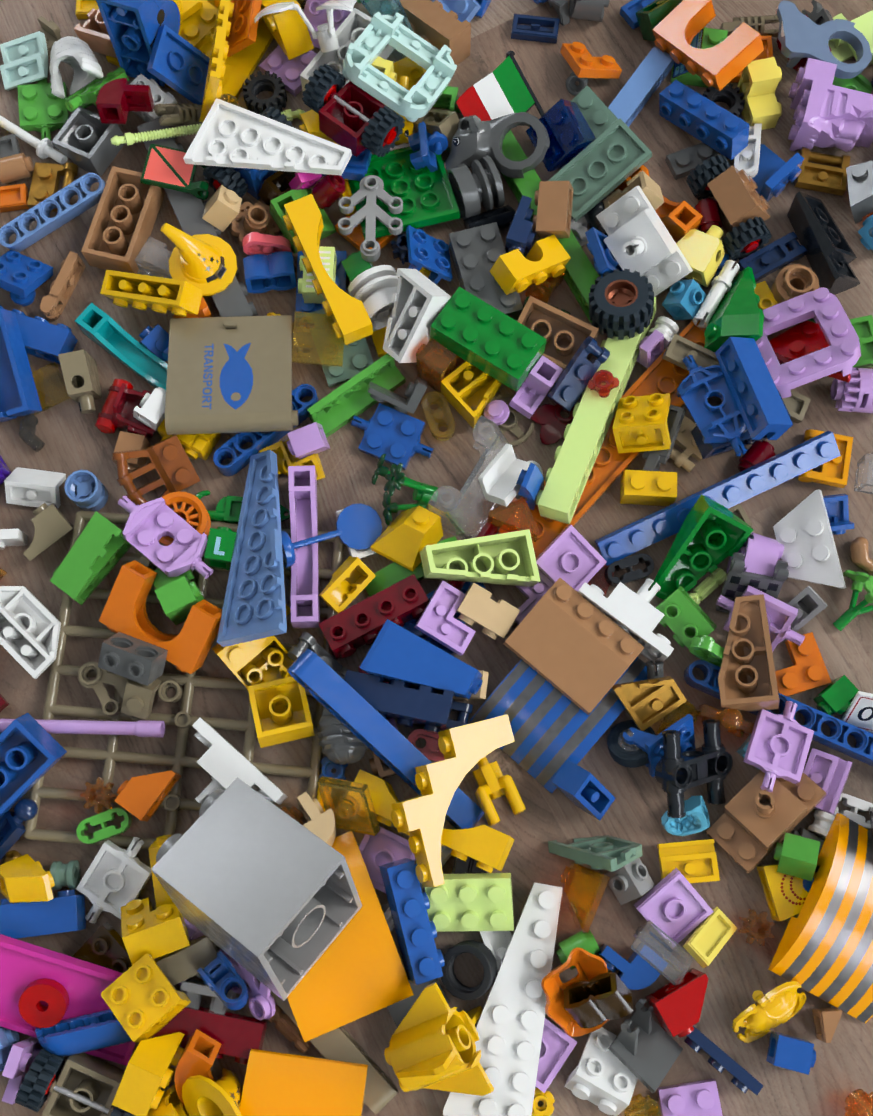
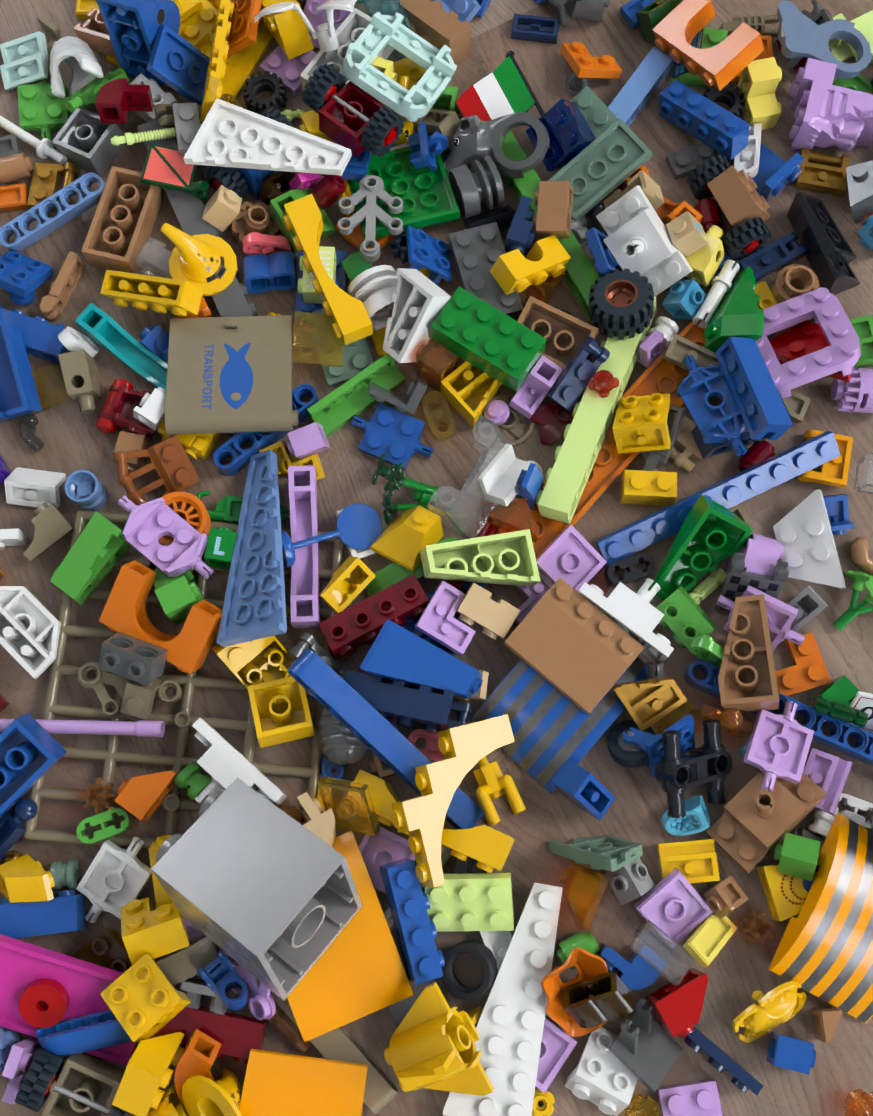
none -> white beam [58,326,100,358]
none -> light grey plate [172,103,200,154]
none -> bright green wheel [174,762,212,801]
none -> tan brick [666,211,709,257]
none -> medium nougat bracket [703,875,749,919]
none -> dark green axle [813,697,869,727]

